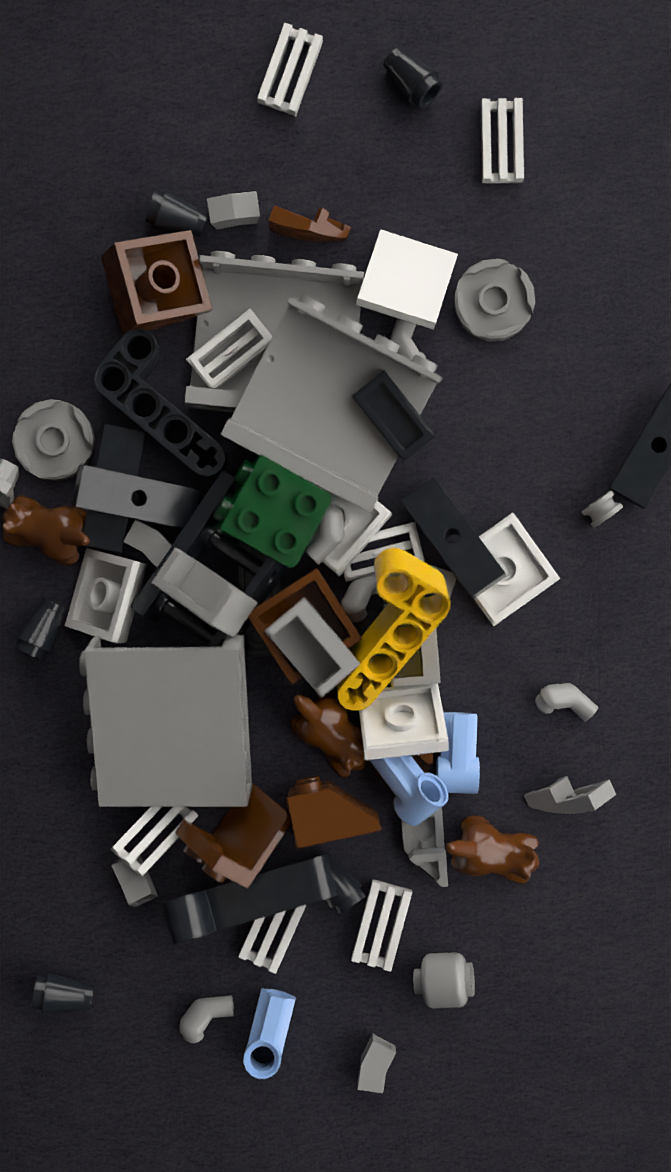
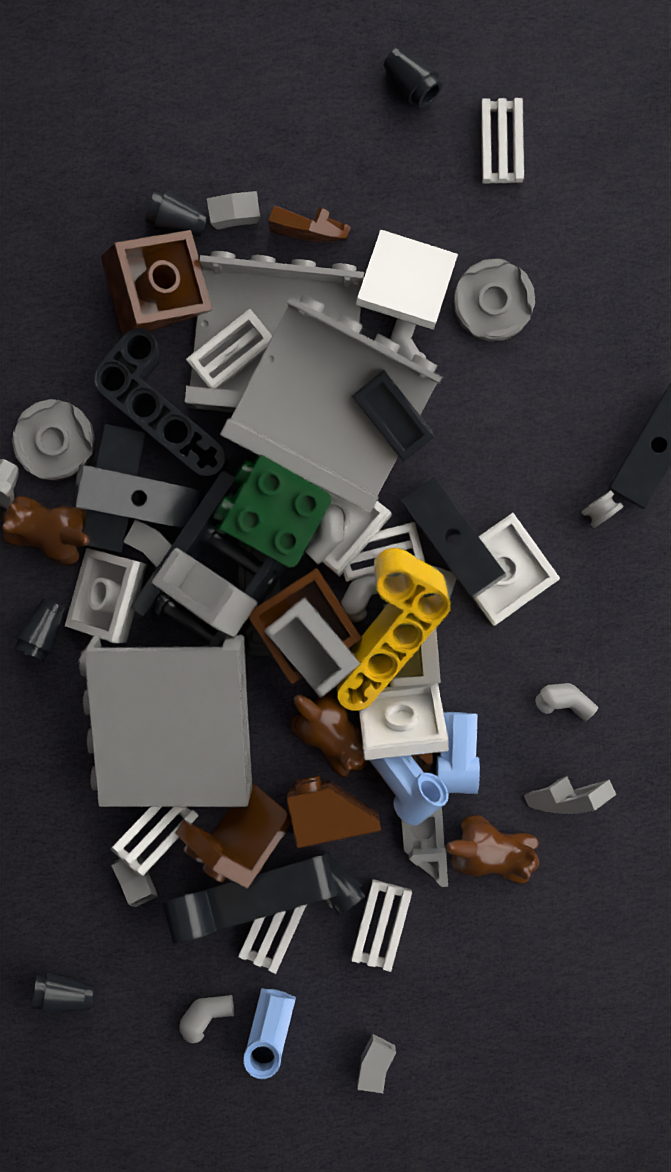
white tile [257,23,323,116] -> none
light grey head [413,952,475,1009] -> none

